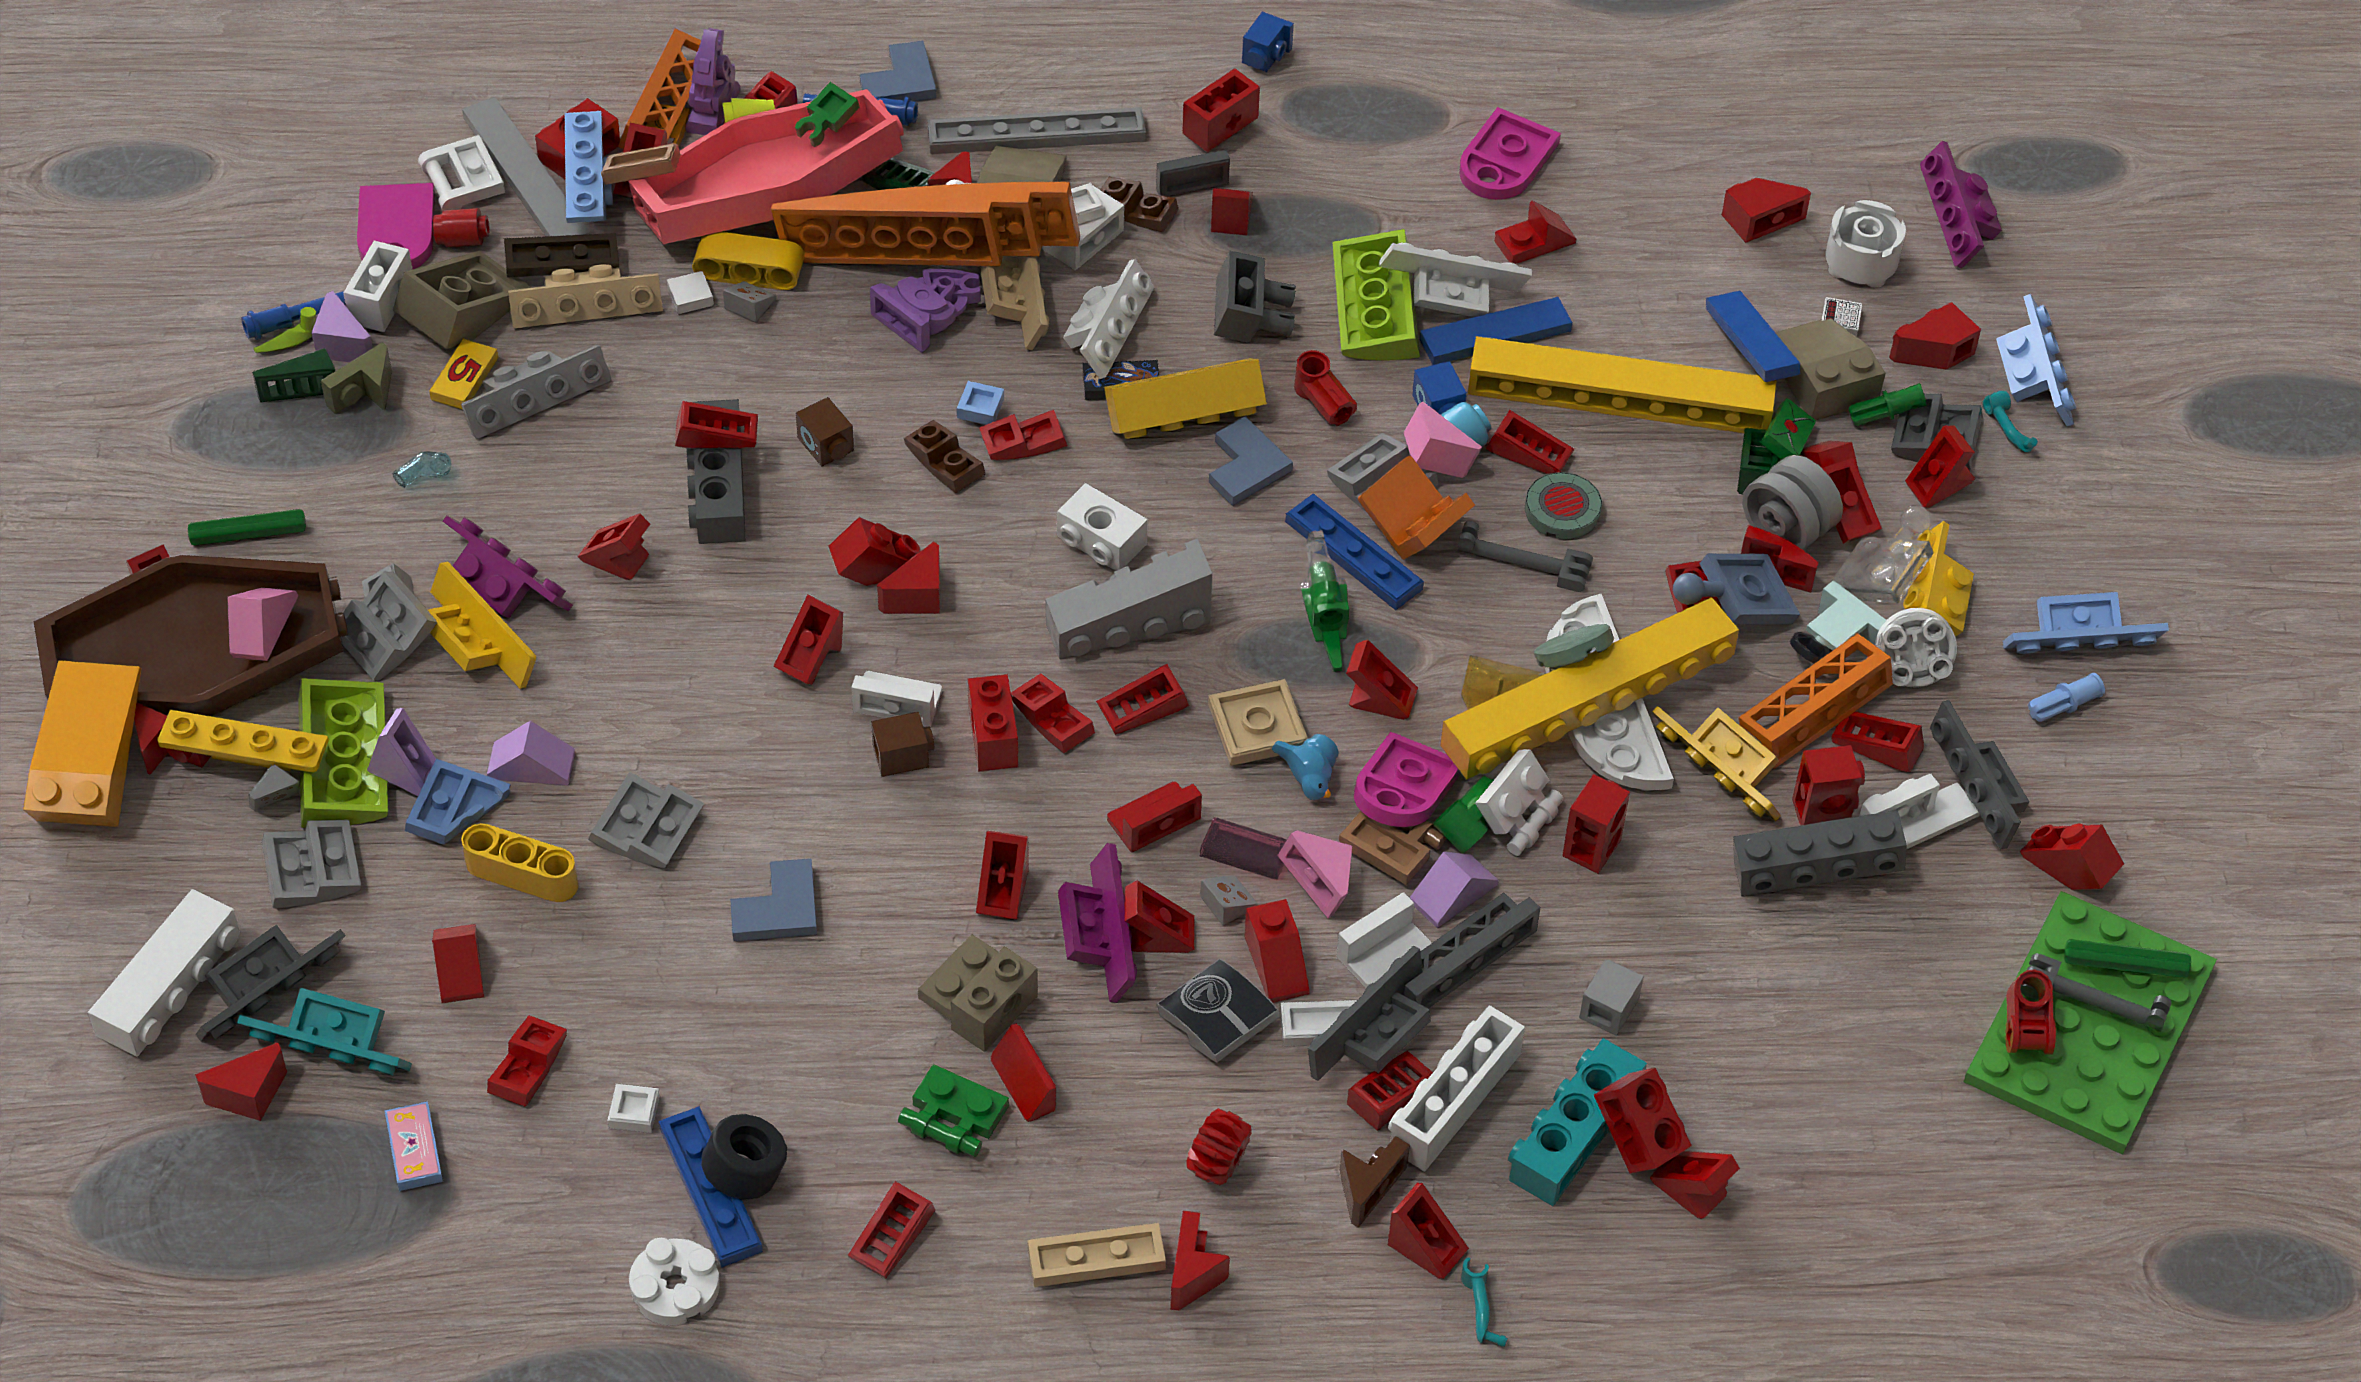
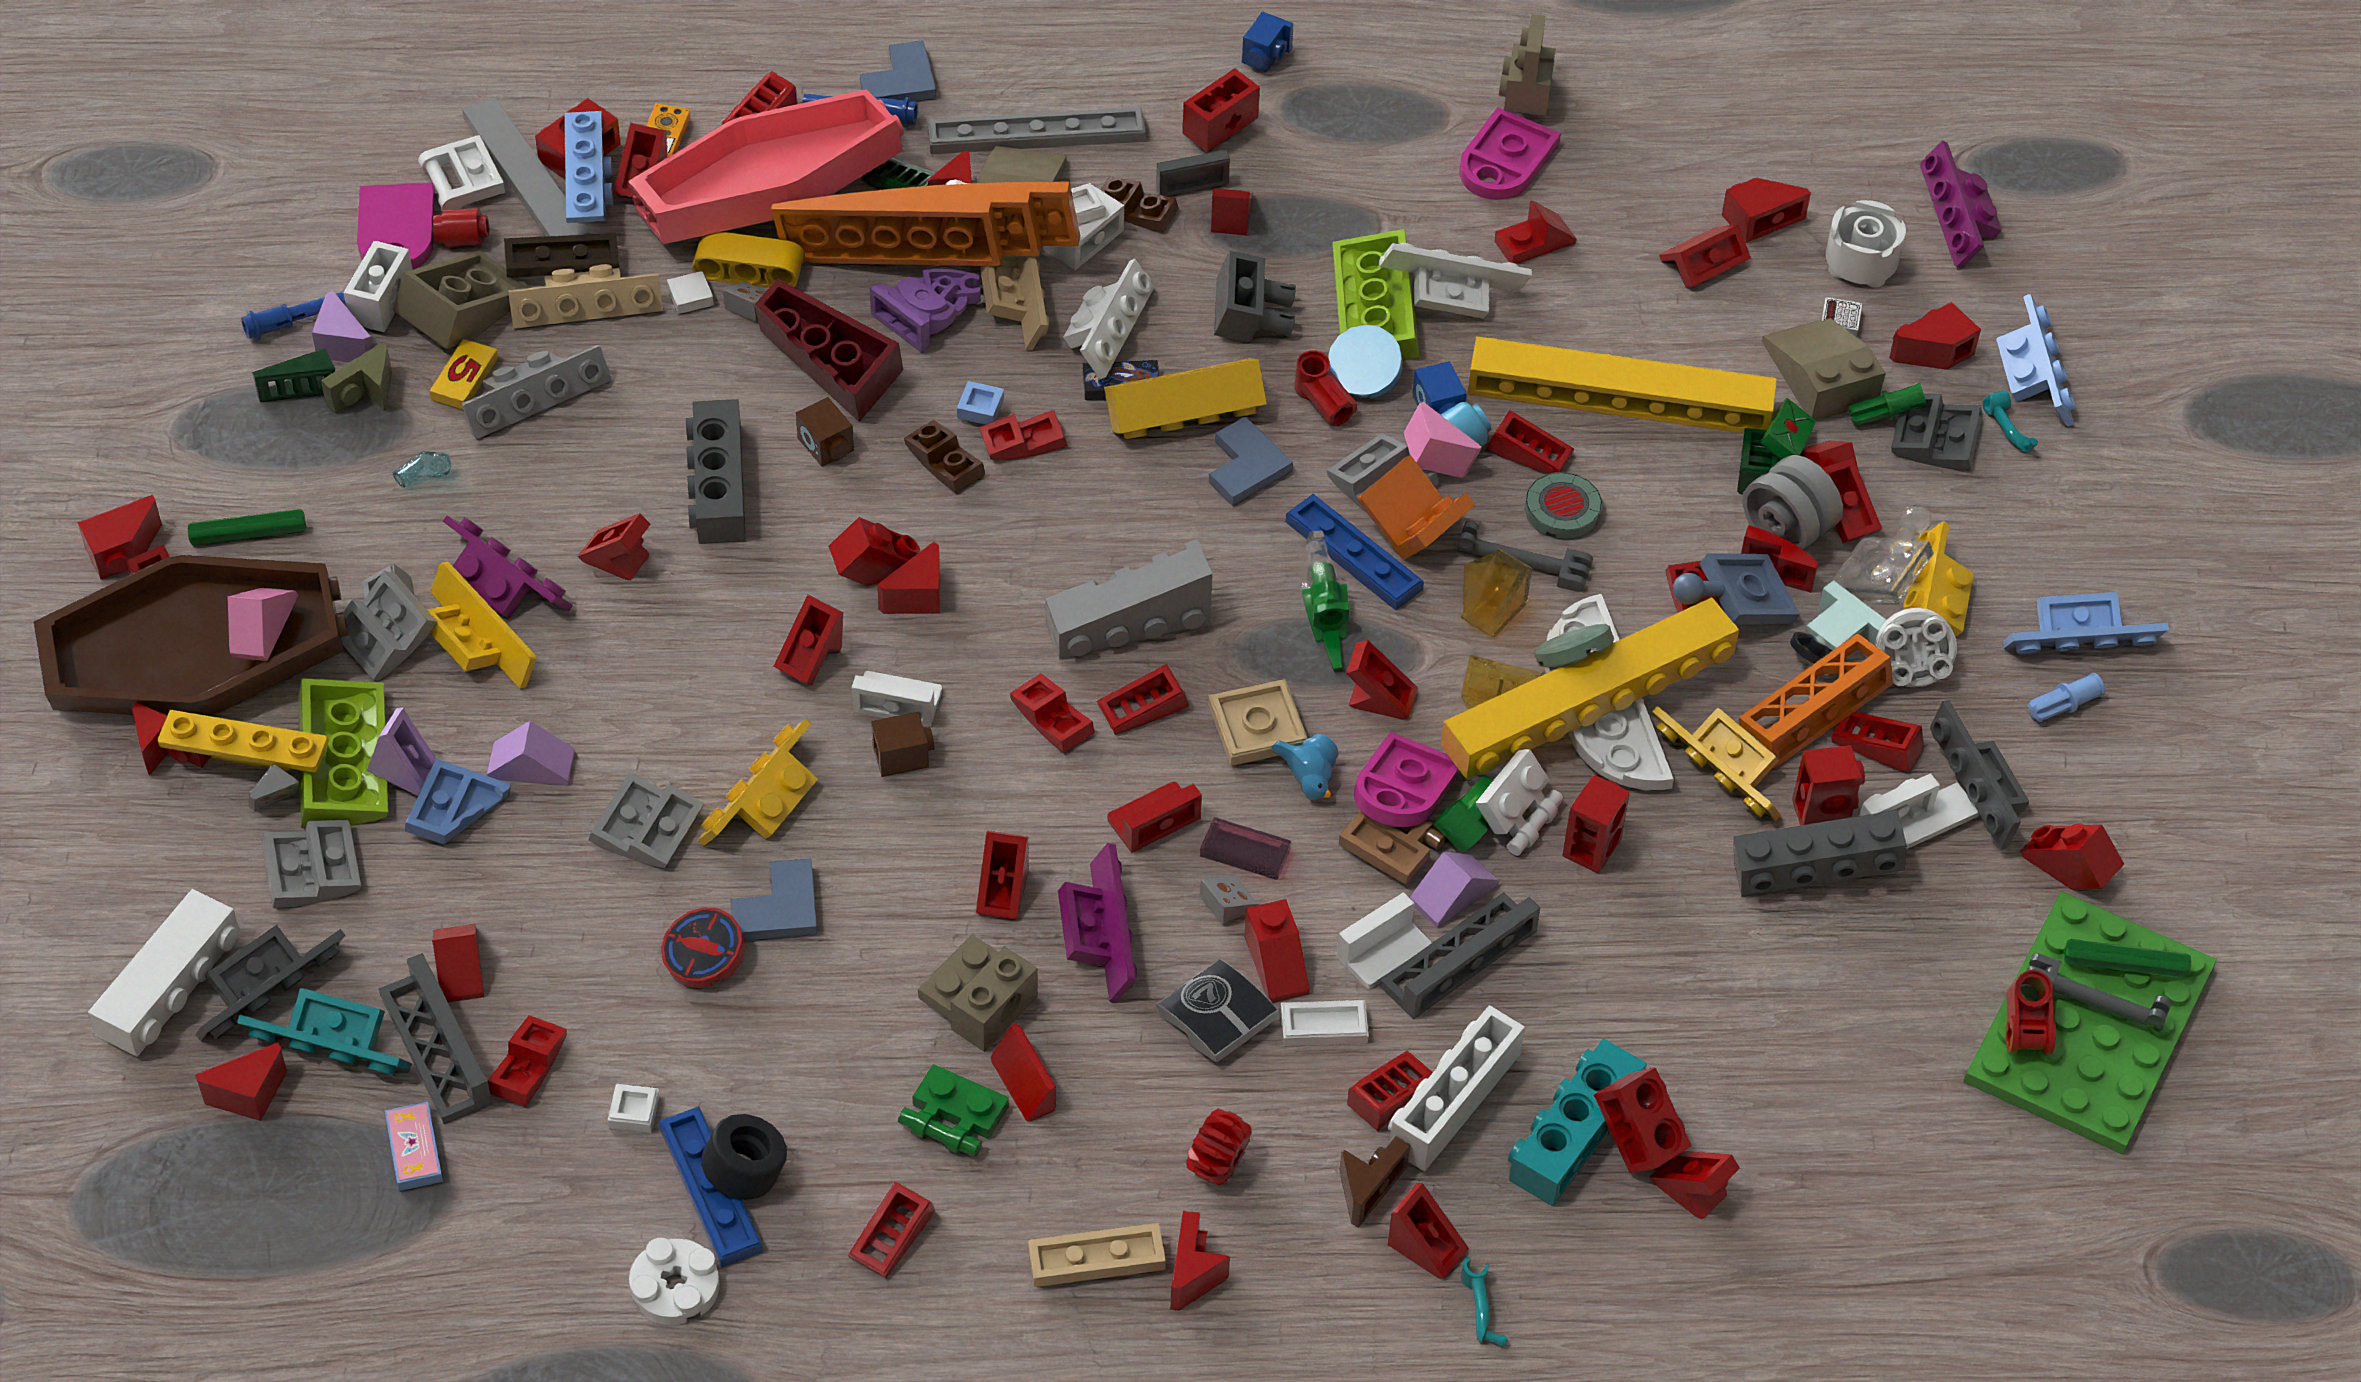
light orange slope [23,661,141,827] -> none
lime bar [253,307,316,353] -> none
yellow beam [461,823,579,902] -> none
medium nougat tile [601,143,681,185] -> none
orange fence [618,28,701,150] -> none
red slope [675,401,758,448] -> none
medium lavender piece [685,28,740,135] -> none
neon yellow cone [722,98,775,123] -> none
green plate [795,82,860,147] -> none
red brick [968,674,1018,772] -> none
white brick [1057,483,1148,571] -> none
red slope [1124,880,1194,953] -> none
bright pink slope [1277,830,1352,918] -> none
dark grey bracket [1308,945,1431,1081] -> none
blue tile [1419,297,1573,365] -> none
light grey panel [1579,959,1644,1036] -> none
blue tile [1706,291,1800,382] -> none
red slope [1905,426,1975,508] -> none
none -> red slope [77,495,162,579]
none -> dark grey fence [379,953,492,1124]
none -> tile [661,907,746,988]
none -> yellow bracket [697,719,818,846]
none -> dark red wedge [755,278,904,422]
none -> medium azure tile [1328,325,1403,399]
none -> clear yellow slope [1460,549,1532,637]
none -> dark tan brick [1499,14,1556,116]
none -> red panel [1659,224,1751,287]

